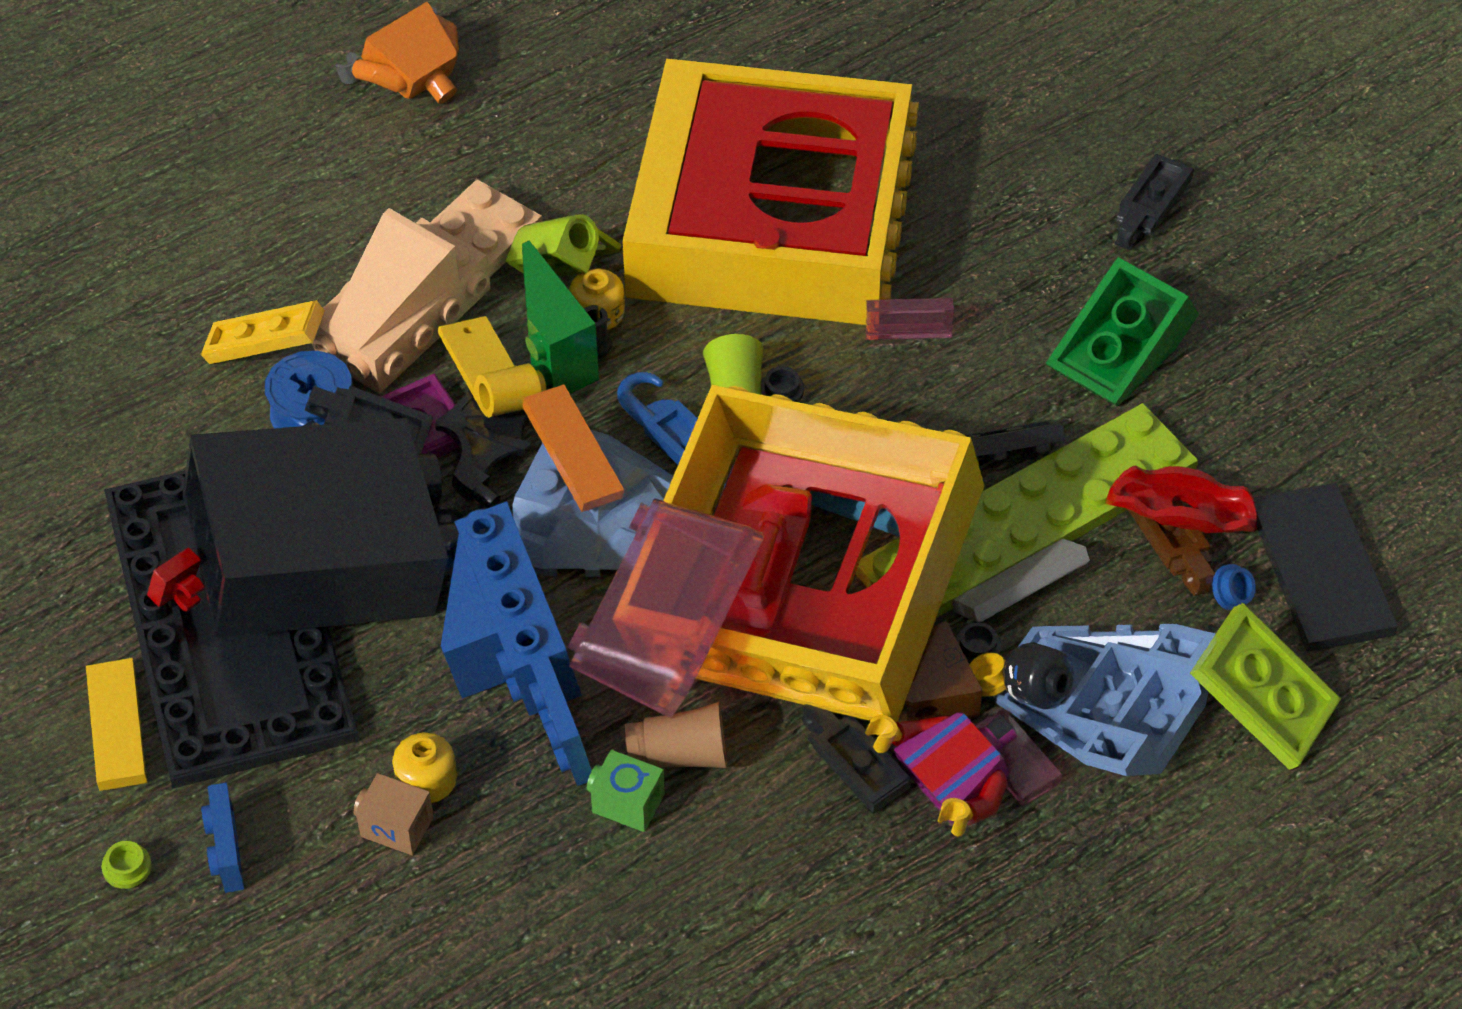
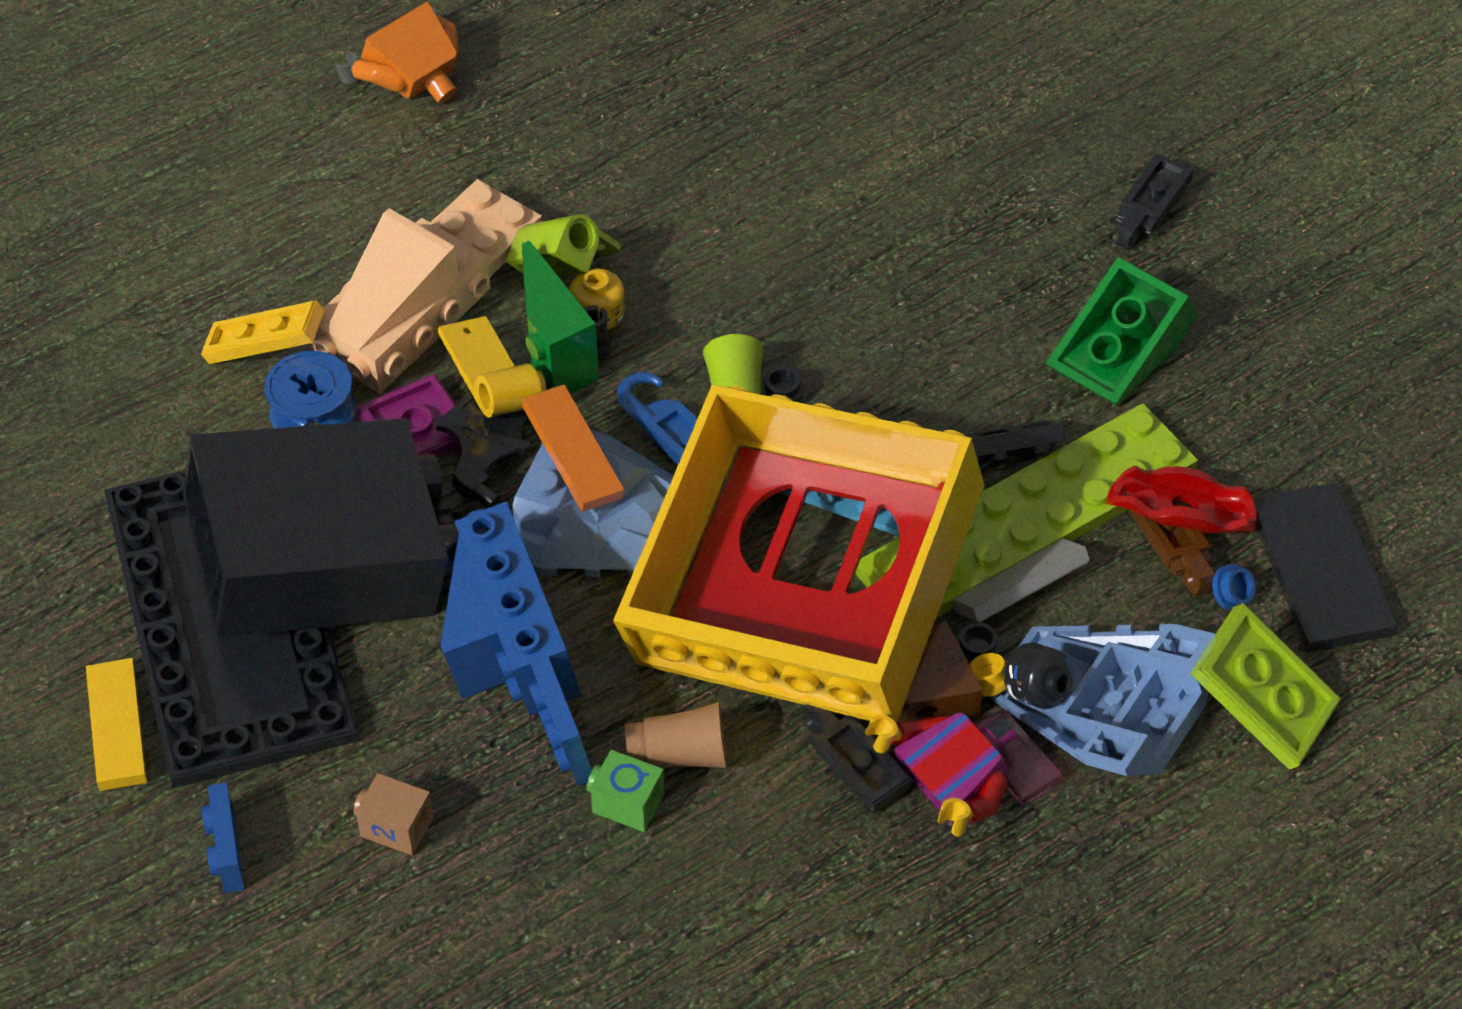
lime plate [101,841,152,889] -> none
red tile [147,547,205,612] -> none
black hinge [305,386,434,454] -> none
yellow head [392,732,457,803] -> none
clear pink windscreen [567,498,765,718] -> none
door [623,58,919,326] -> none
red piece [704,484,812,640] -> none
clear pink tile [865,298,954,340] -> none

